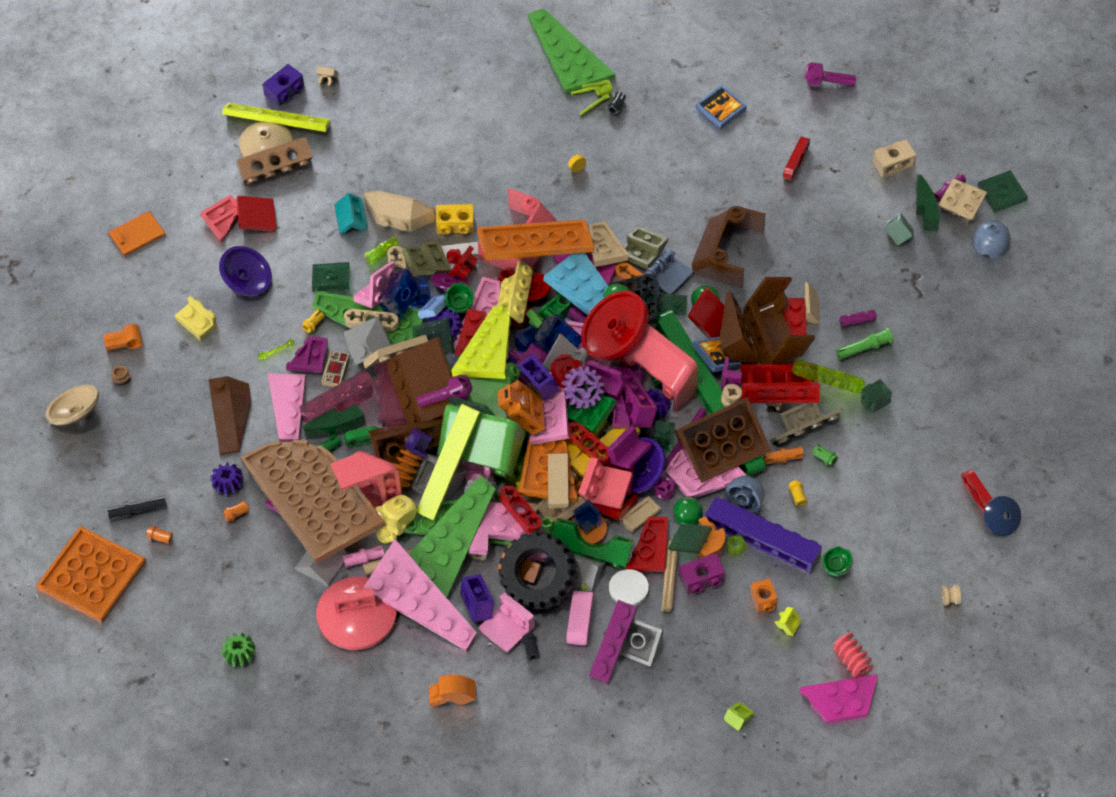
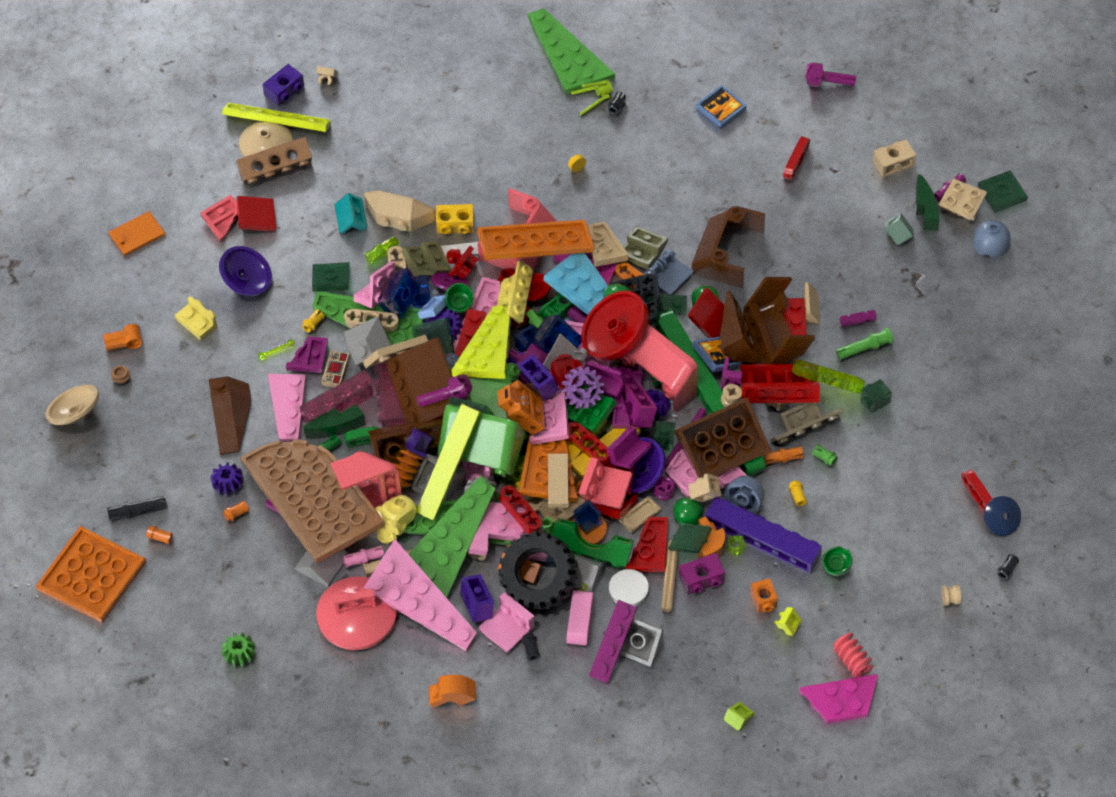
none -> tan brick [688,474,721,502]
none -> black pin [997,554,1019,580]

